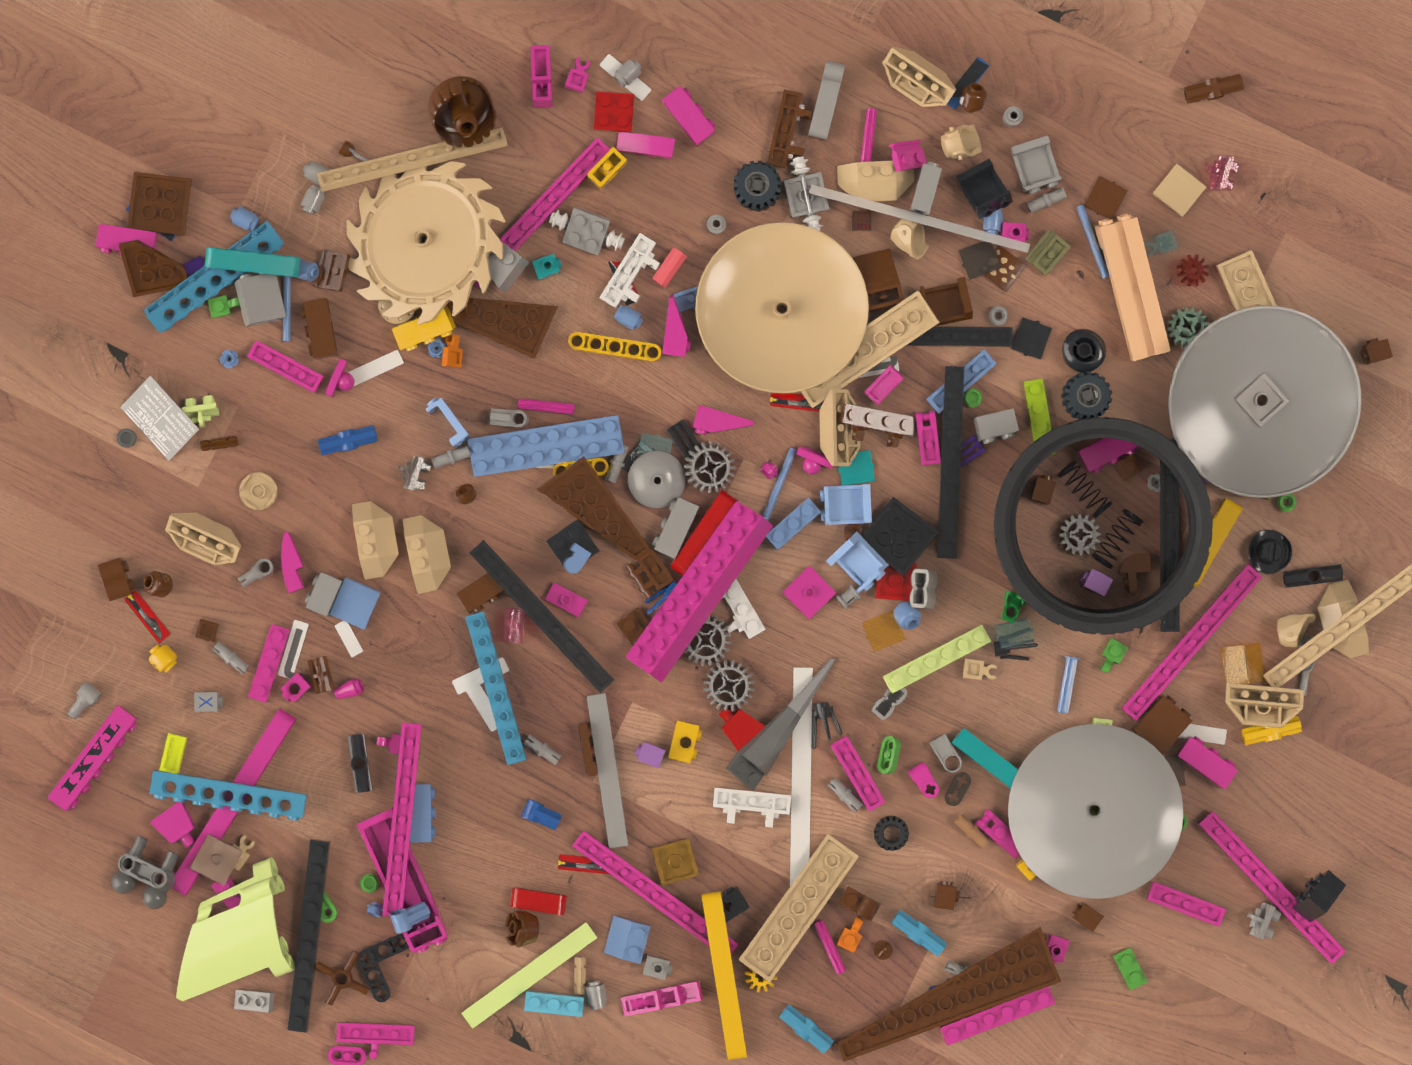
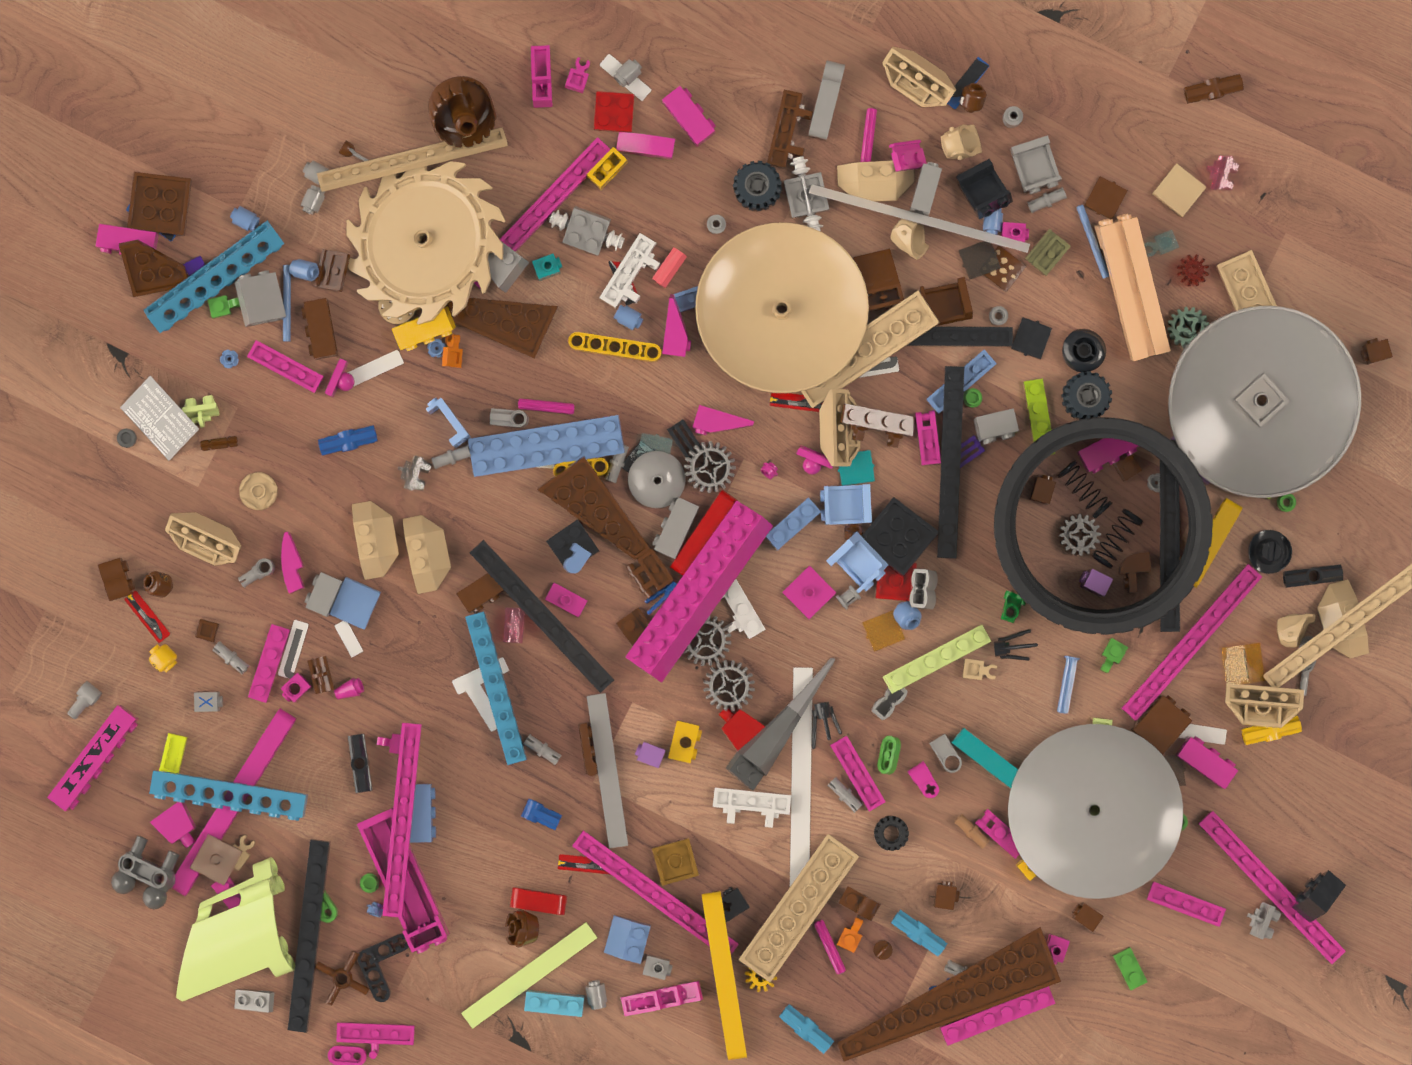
teal beam [204,247,301,277] -> none
medium blue piece [390,902,430,933] -> none
reddish brown tile [456,484,477,505] -> none
tan axle [574,957,586,995] -> none
medium blue bar [762,447,797,521] -> none
tile [852,211,872,231] -> none
dark pink tile [864,365,905,406] -> none
clear smoke beam [944,772,971,806] -> none
clear light blue piece [995,618,1034,648] -> none

